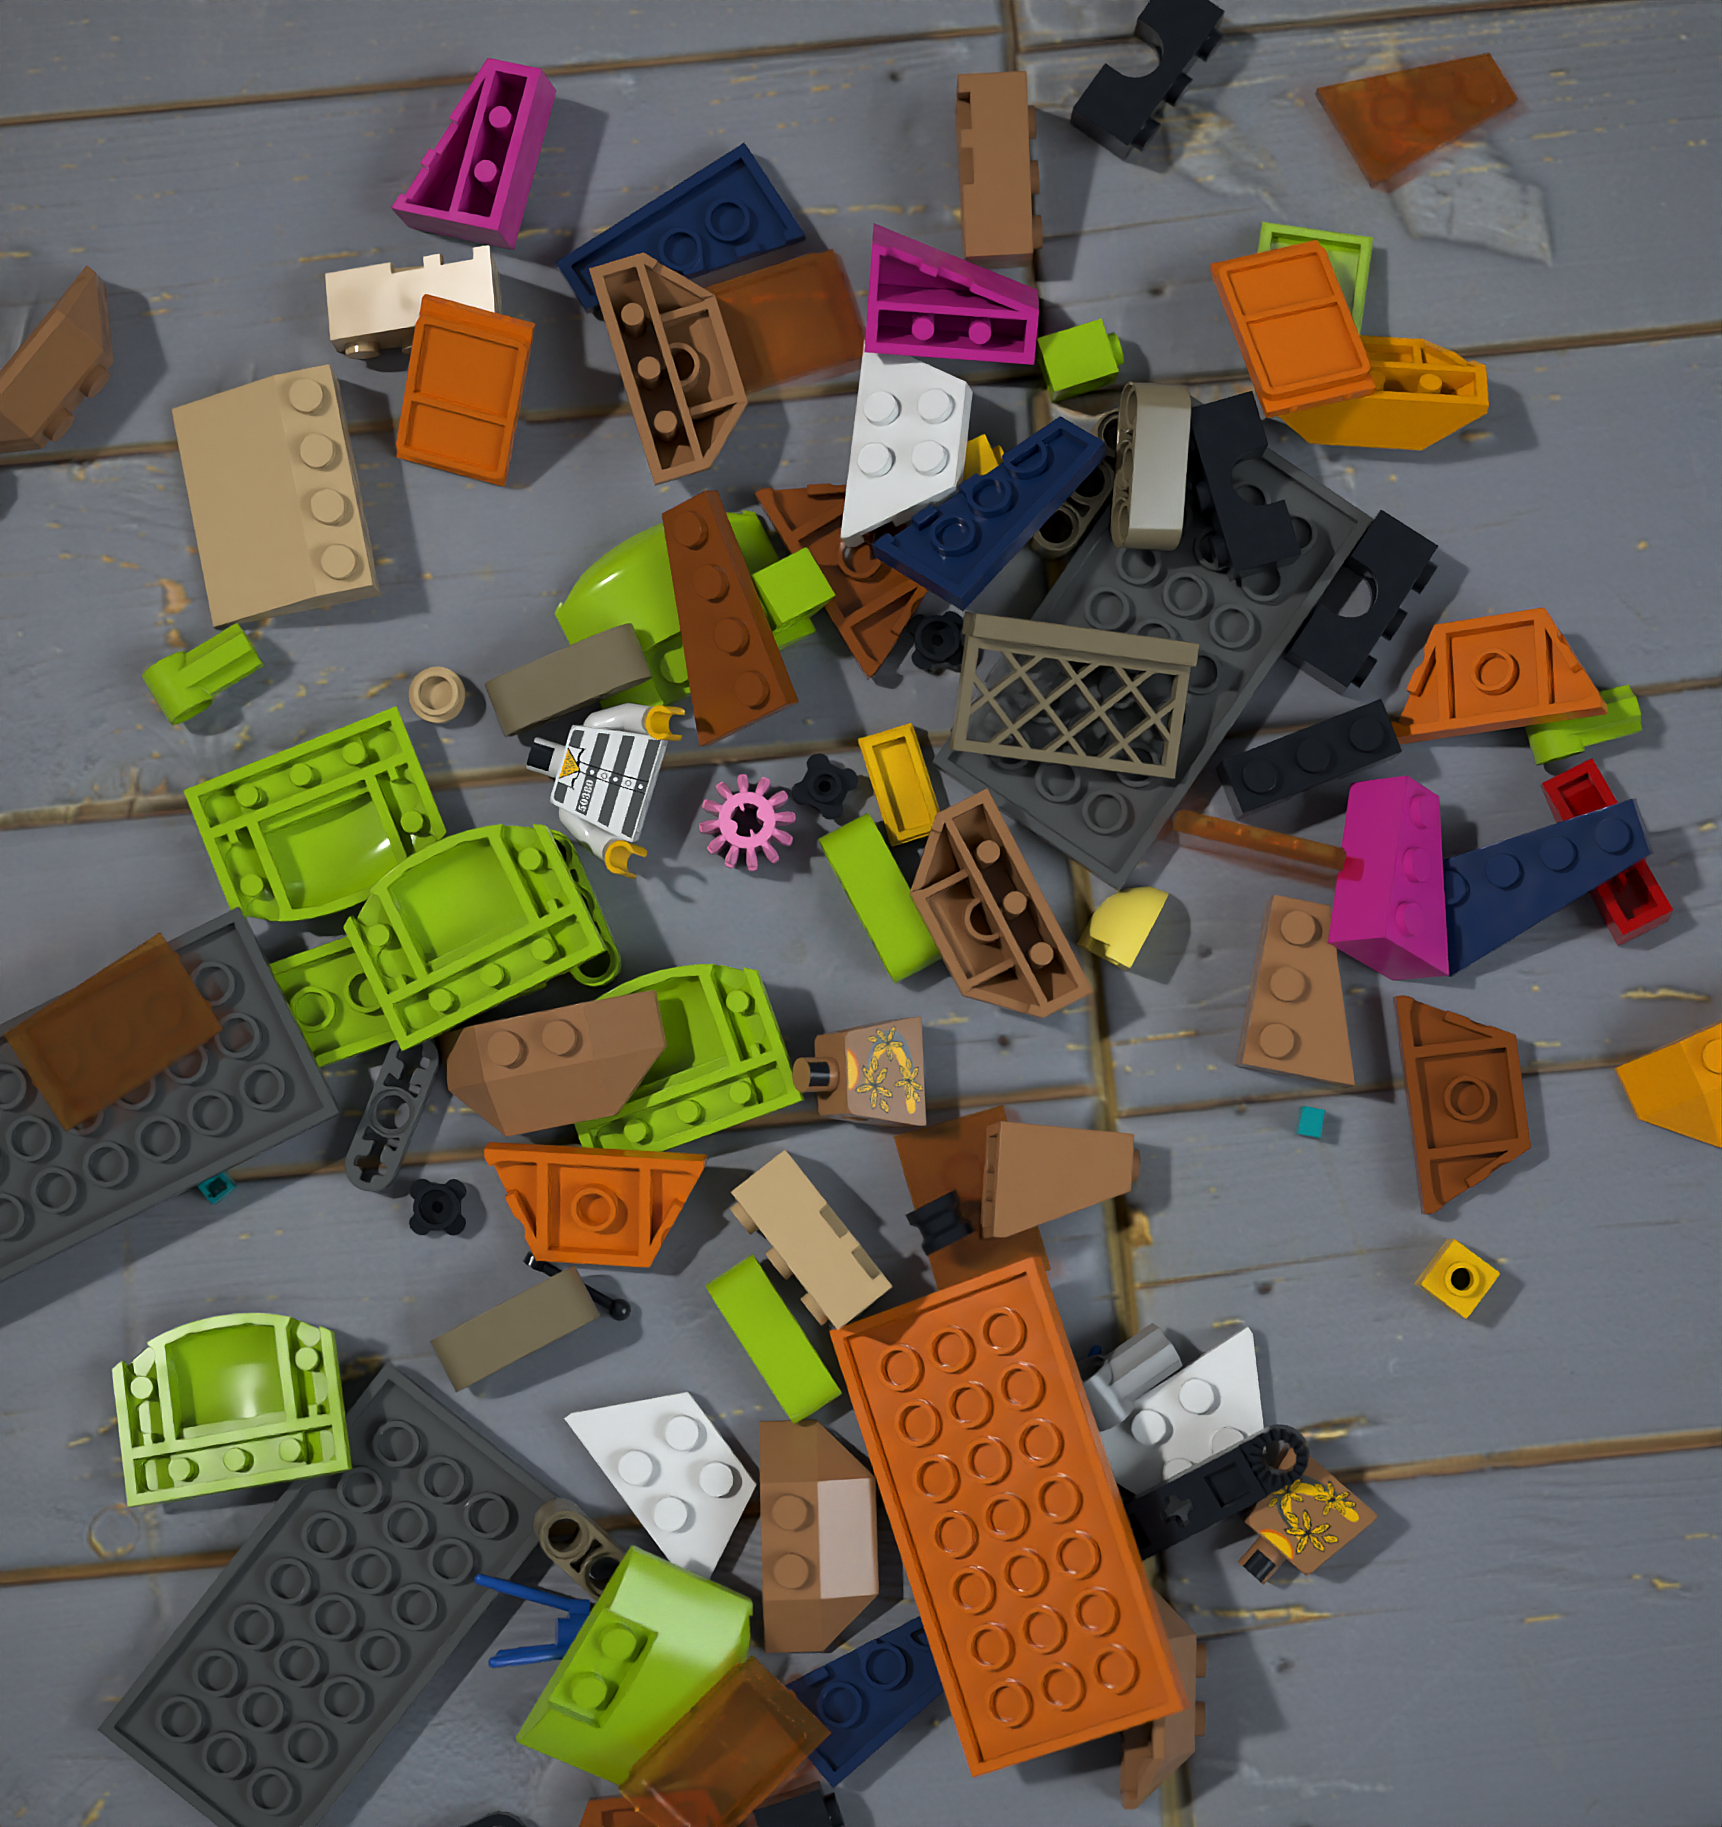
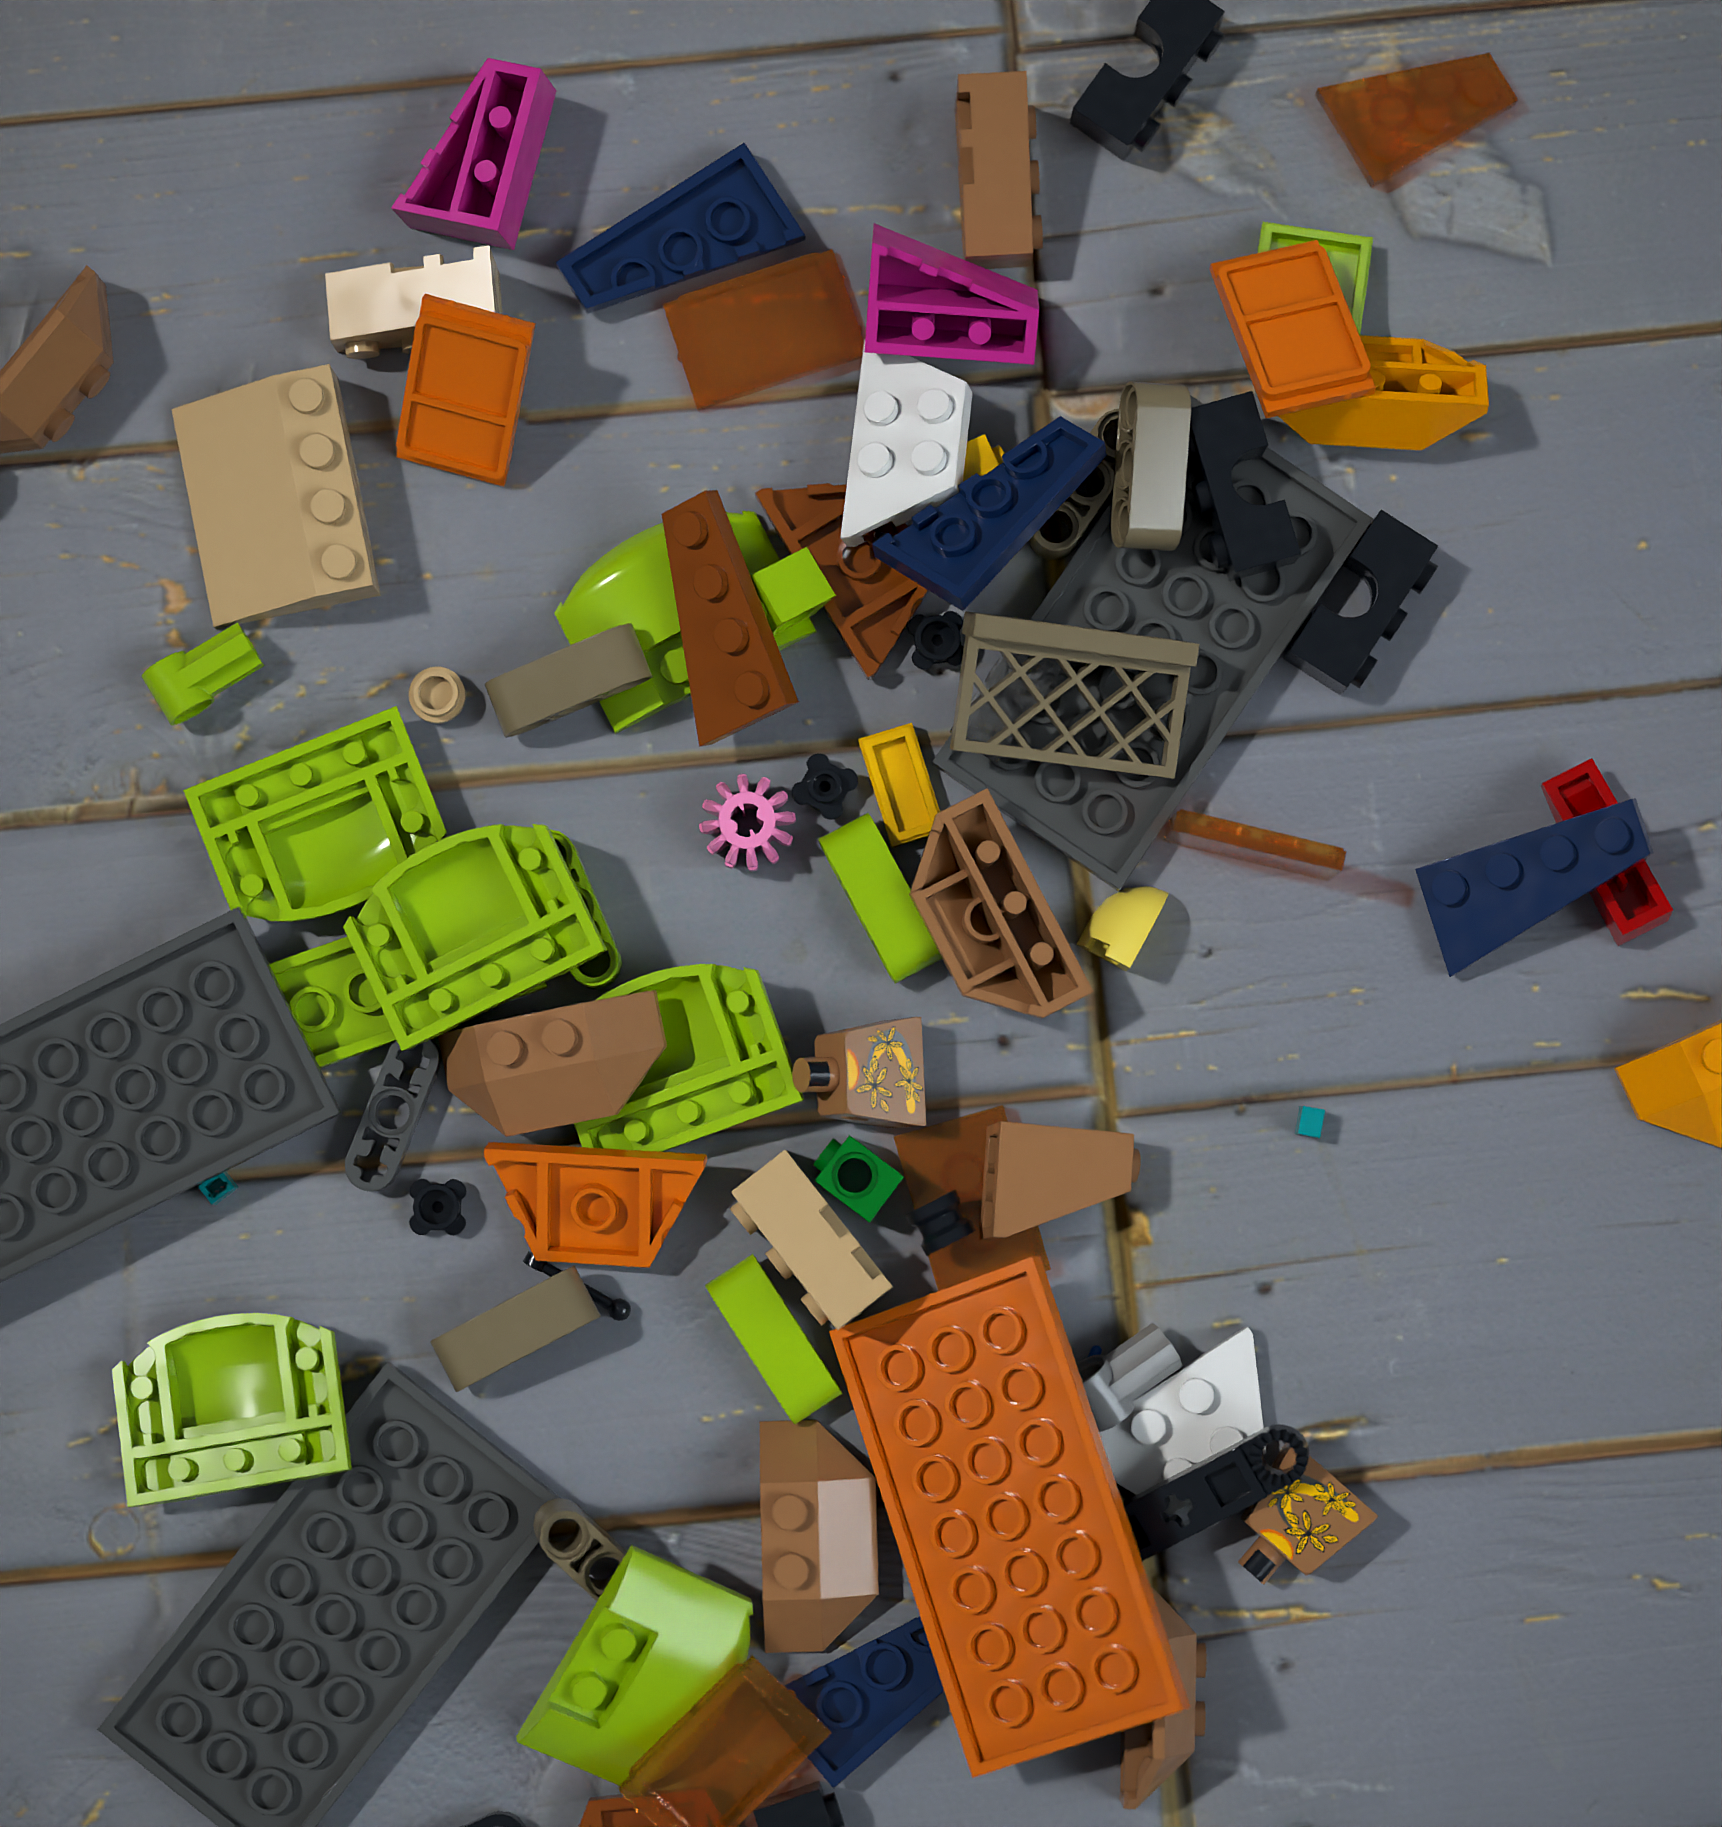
clear orange piece [3,932,224,1131] -> none
blue plant [474,1573,591,1668] -> none
torso [526,703,685,879] -> none
white wing [564,1391,757,1579] -> none
medium nougat wedge [589,252,748,486] -> none
lime brick [1035,318,1124,403] -> none
black arch [1215,699,1402,820] -> none
medium nougat wedge [1235,895,1355,1088] -> none
dark pink wedge [1328,775,1449,981] -> none
orange wing [1391,607,1608,745] -> none
dark orange wing [1393,995,1531,1214] -> none
yellow plate [1414,1238,1501,1319] -> none
lime piece [1525,684,1642,766] -> none
none -> green brick [813,1135,904,1223]

